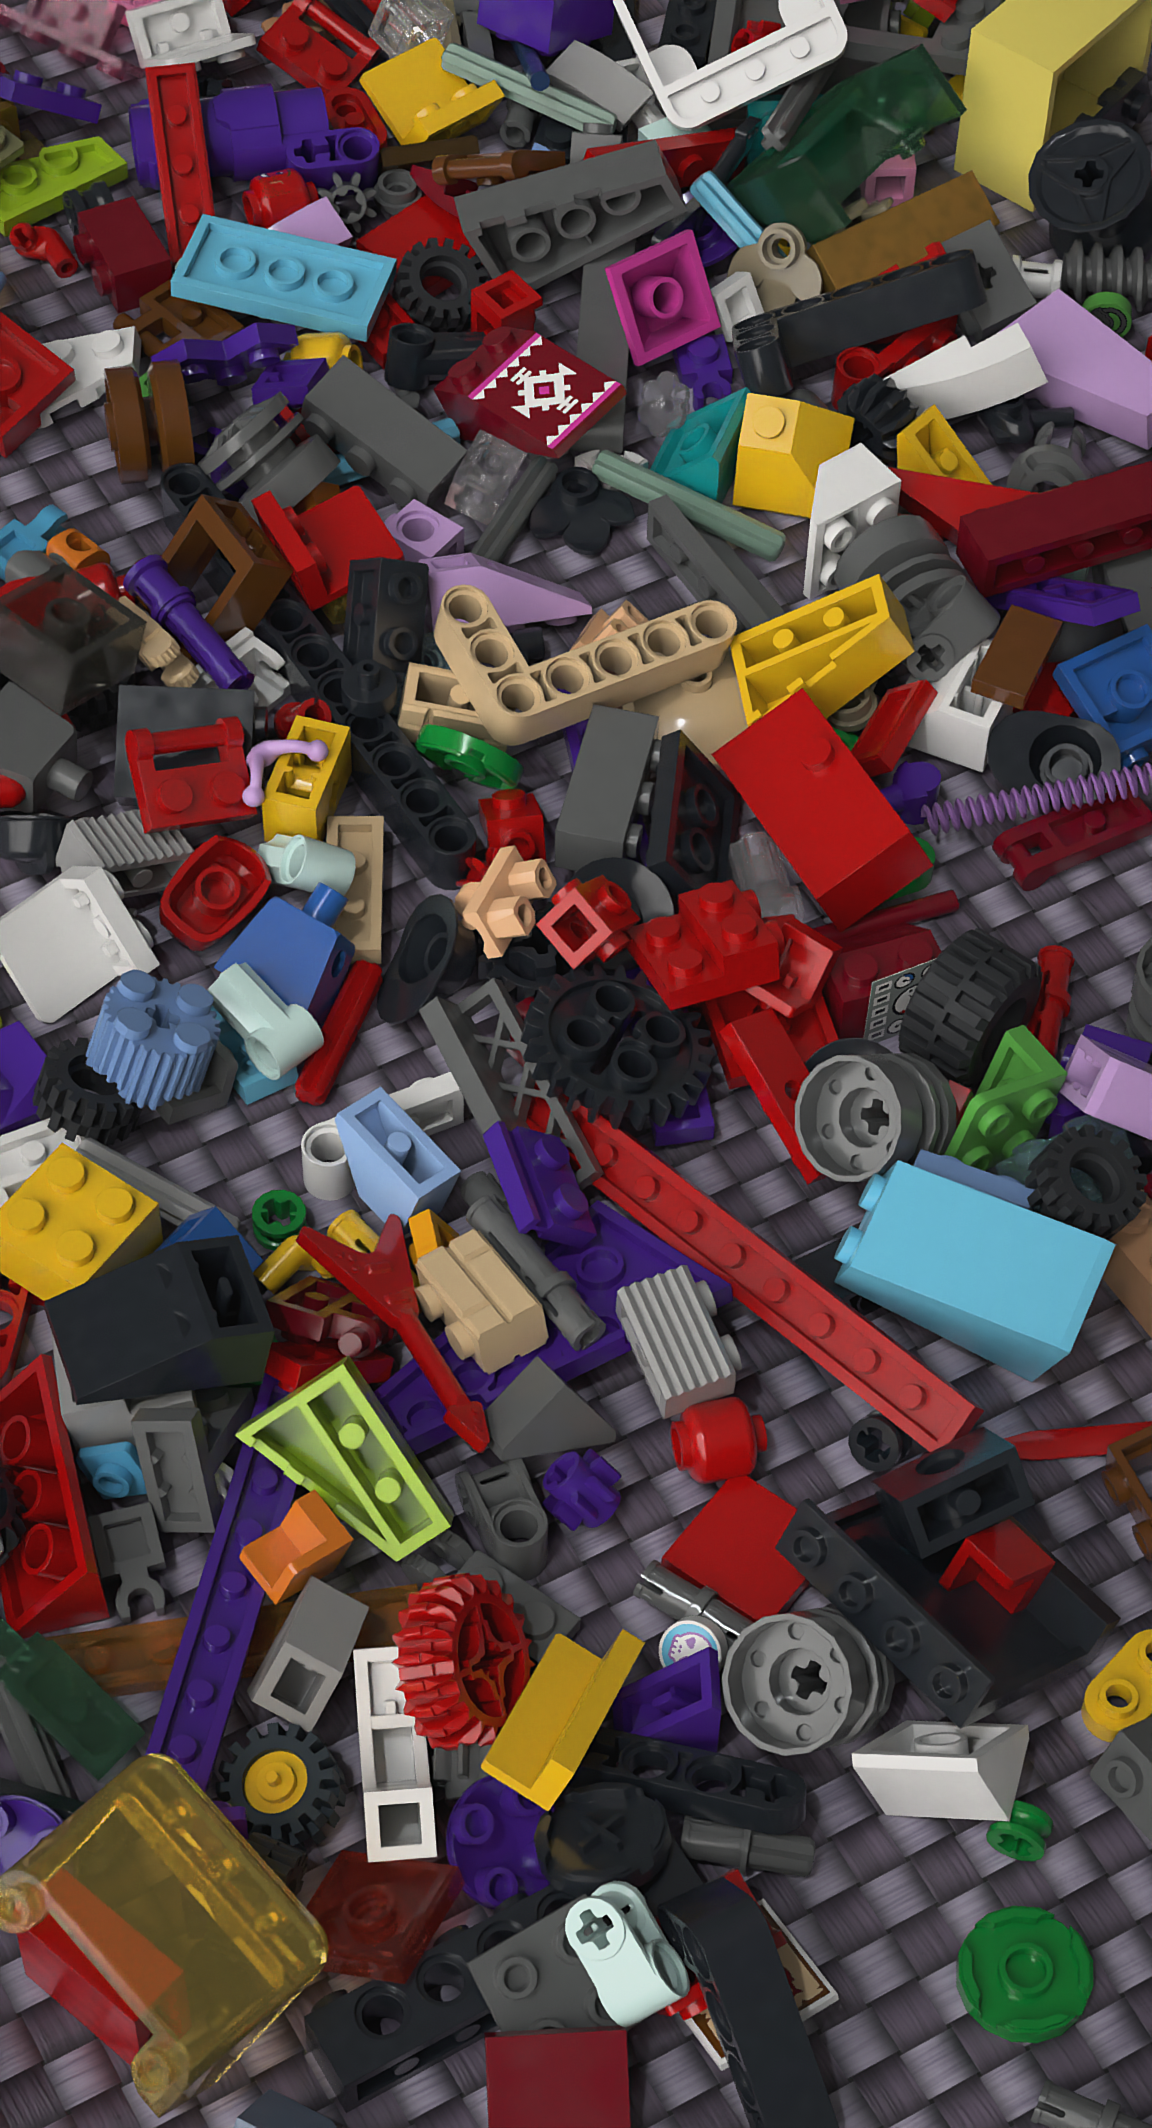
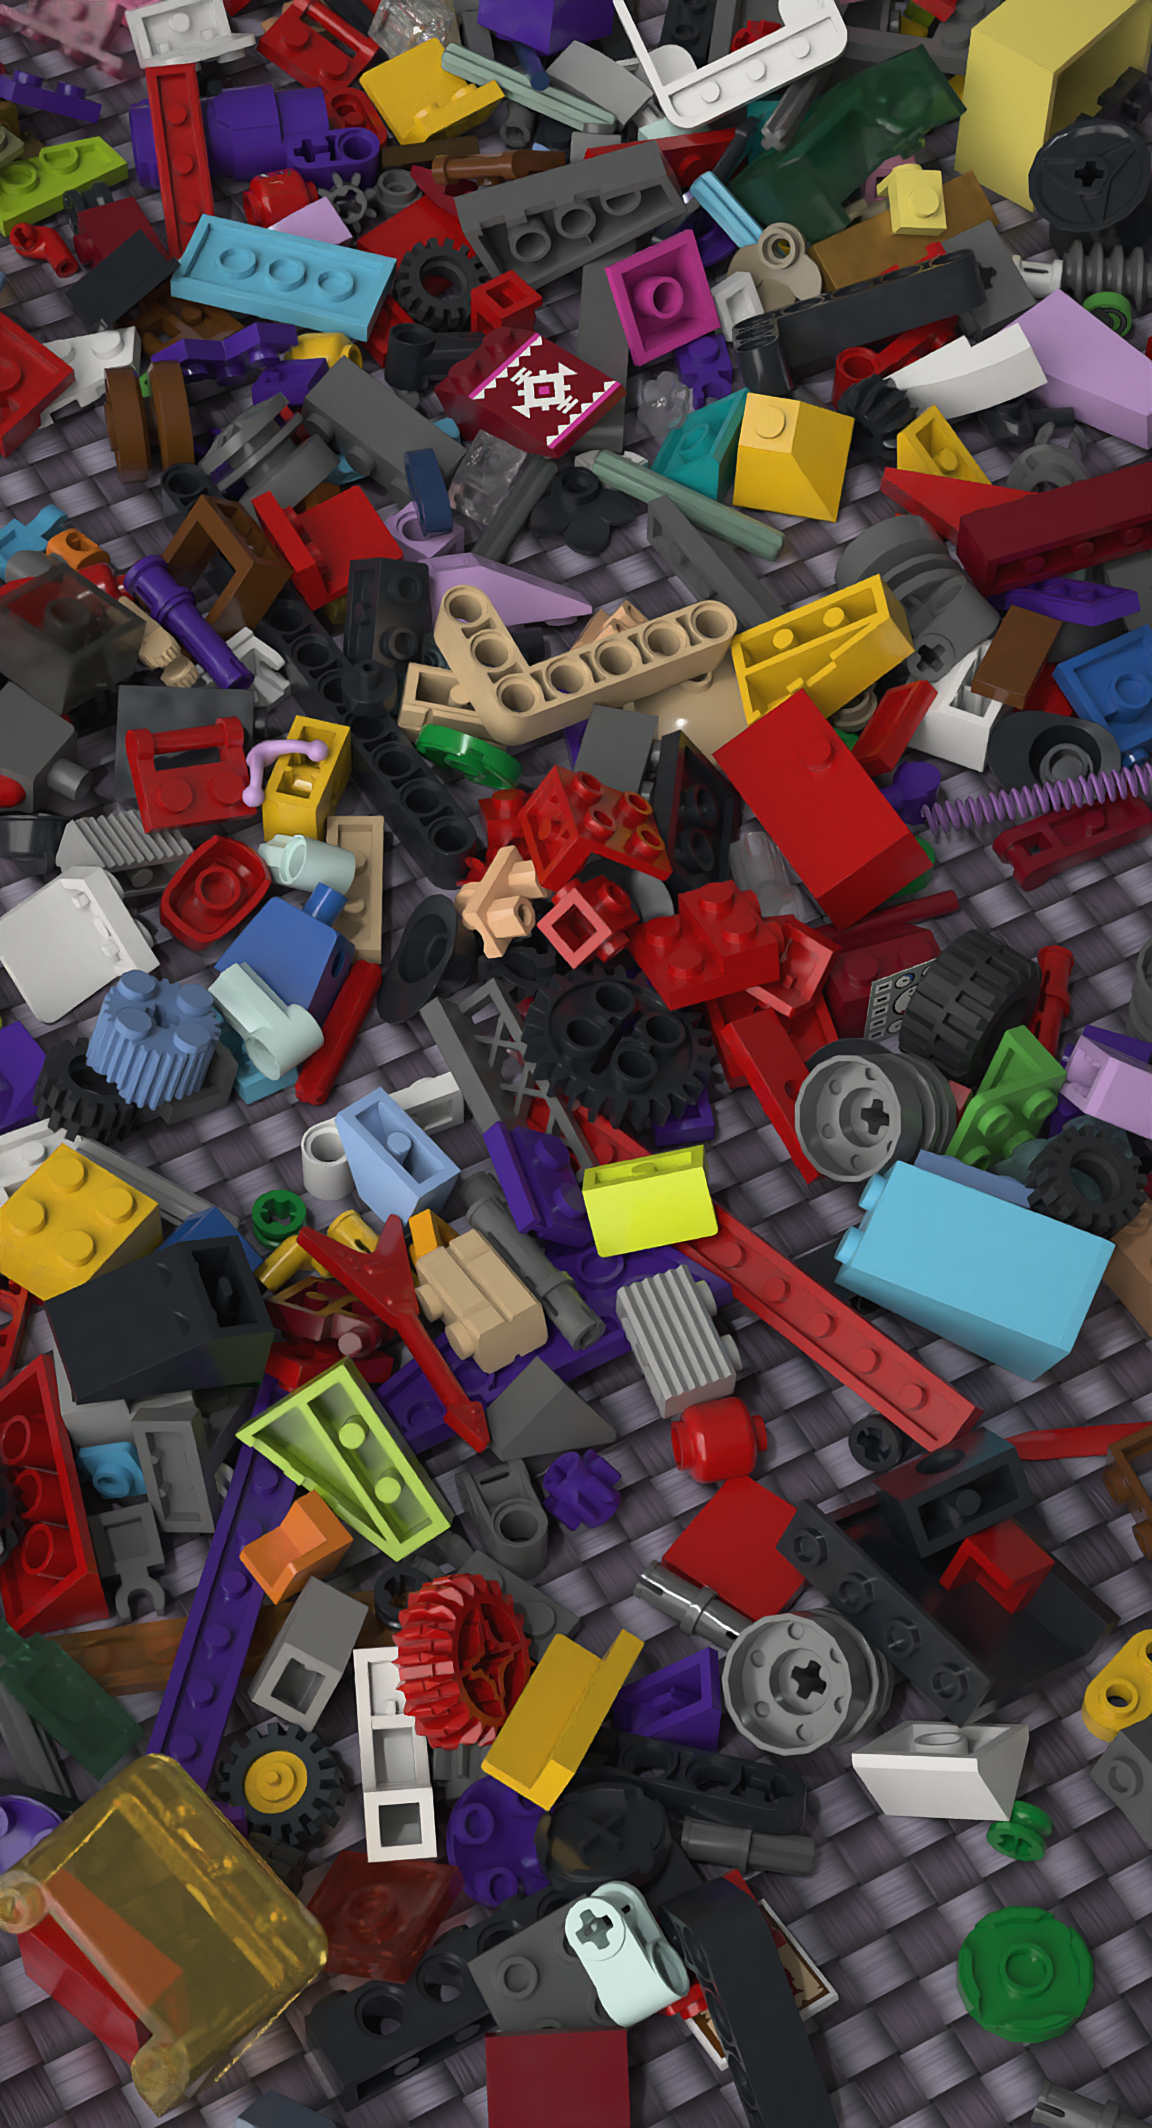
red pin [274,698,332,740] -> none
tile [659,1616,728,1672] -> none
white slope [803,443,902,600] -> none
none -> black panel [60,229,181,334]
none -> black bush [374,1565,430,1632]
none -> dark blue beam [404,448,453,538]
none -> red bracket [518,764,673,893]
none -> neon yellow panel [582,1144,718,1257]
none -> light yellow bracket [876,164,947,236]

